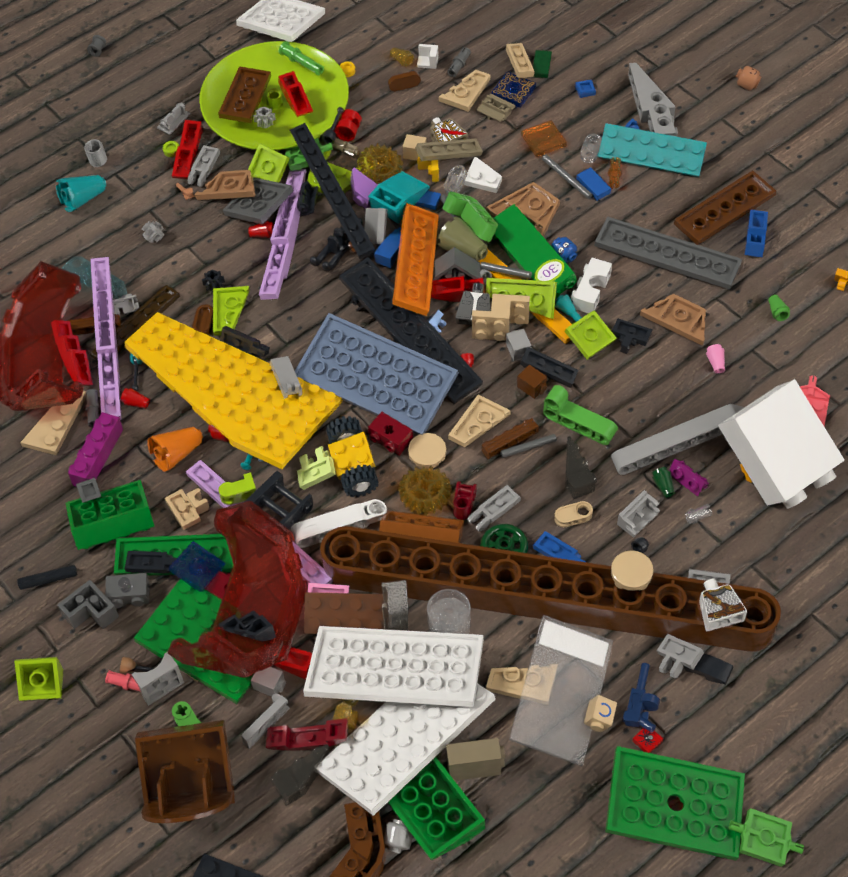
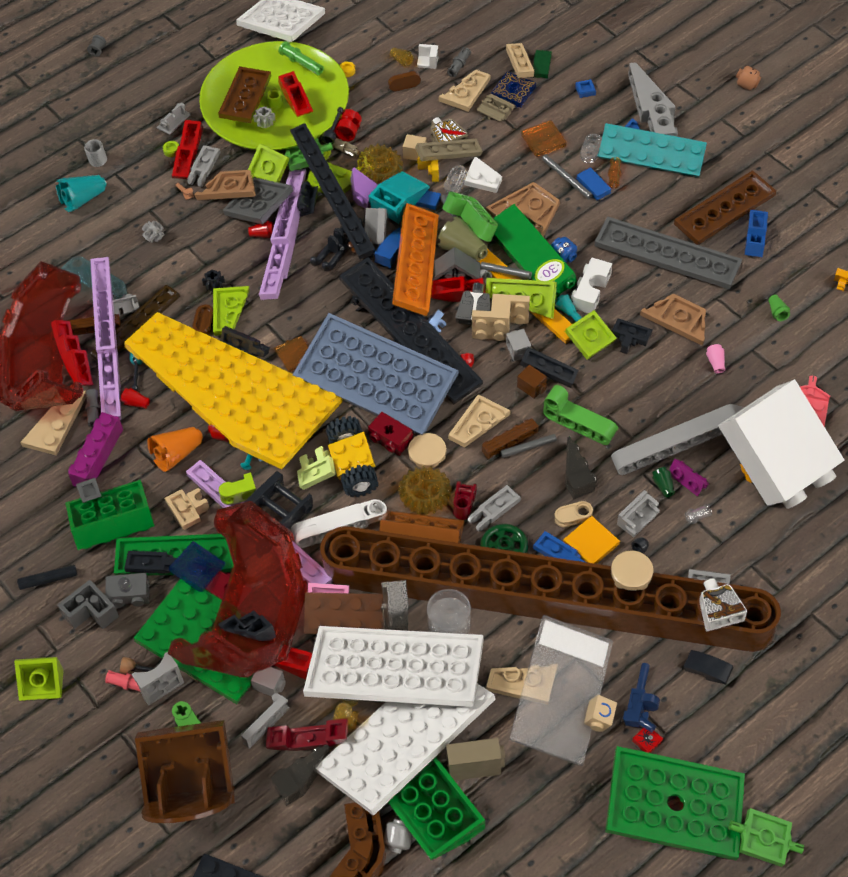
light grey hinge [270,356,302,398] -> none
light grey hinge [657,634,704,678] -> none
none -> clear orange piece [274,336,308,372]
none -> light orange tile [563,516,620,564]

